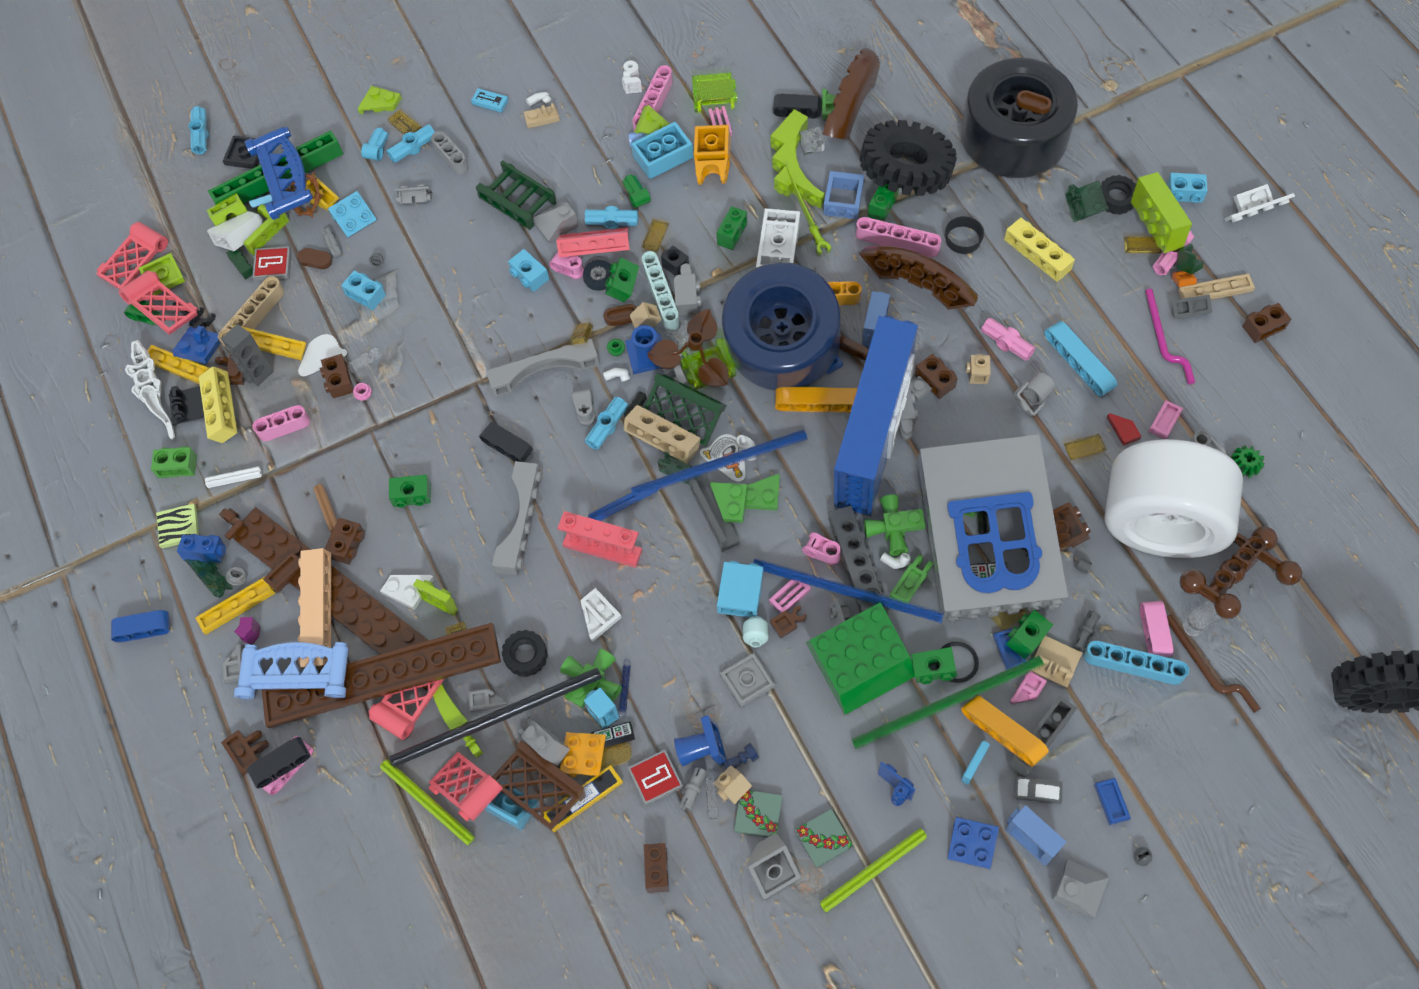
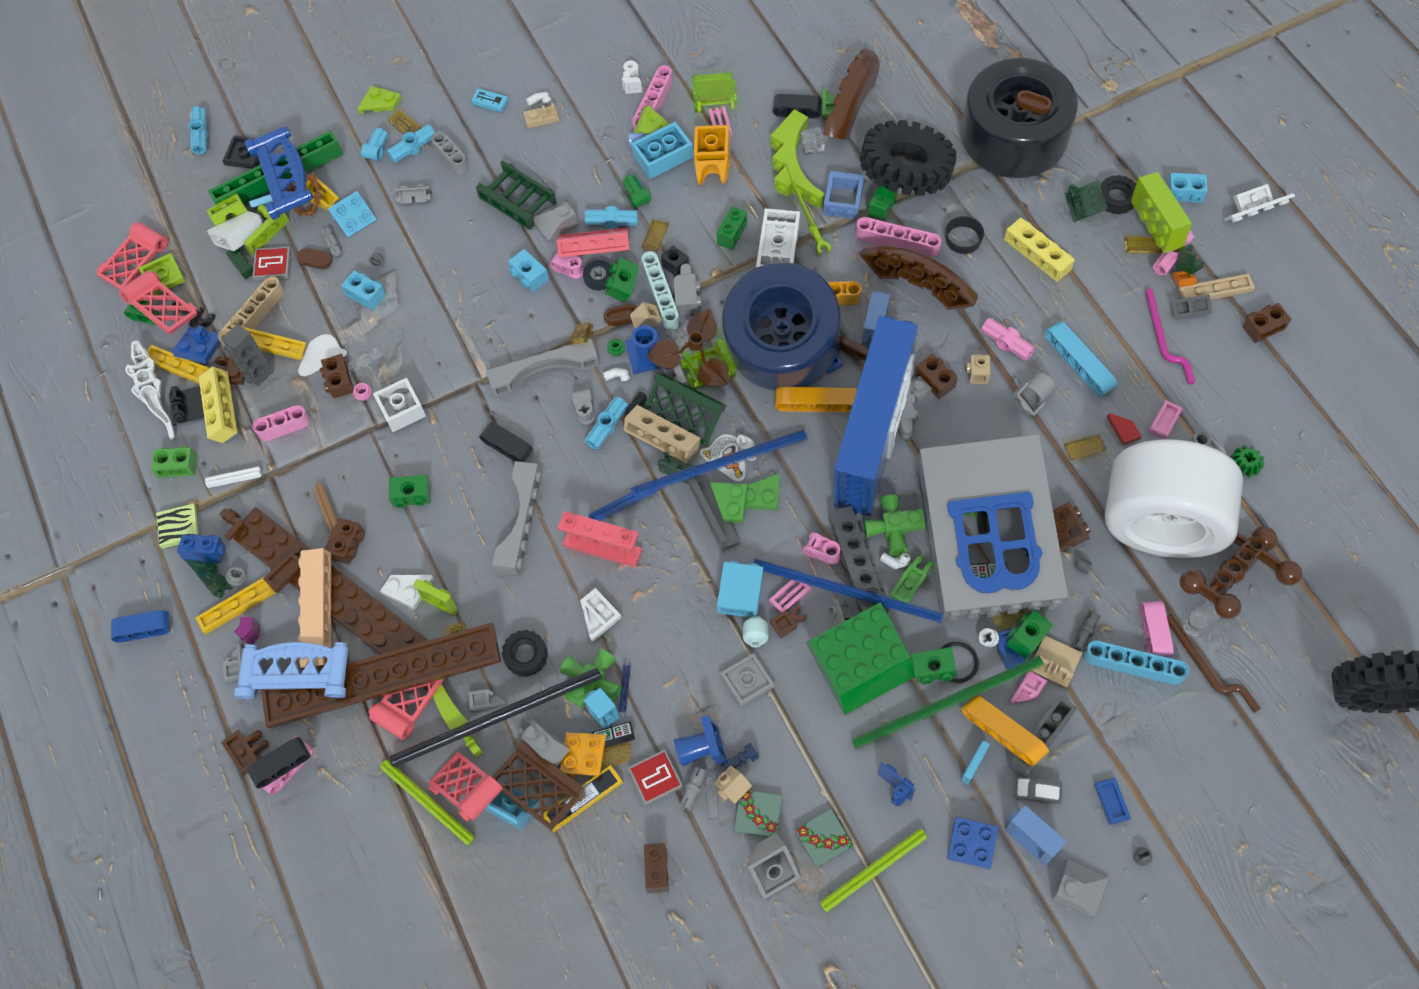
none -> white brick [373,378,426,432]
none -> white bush [979,628,1000,647]

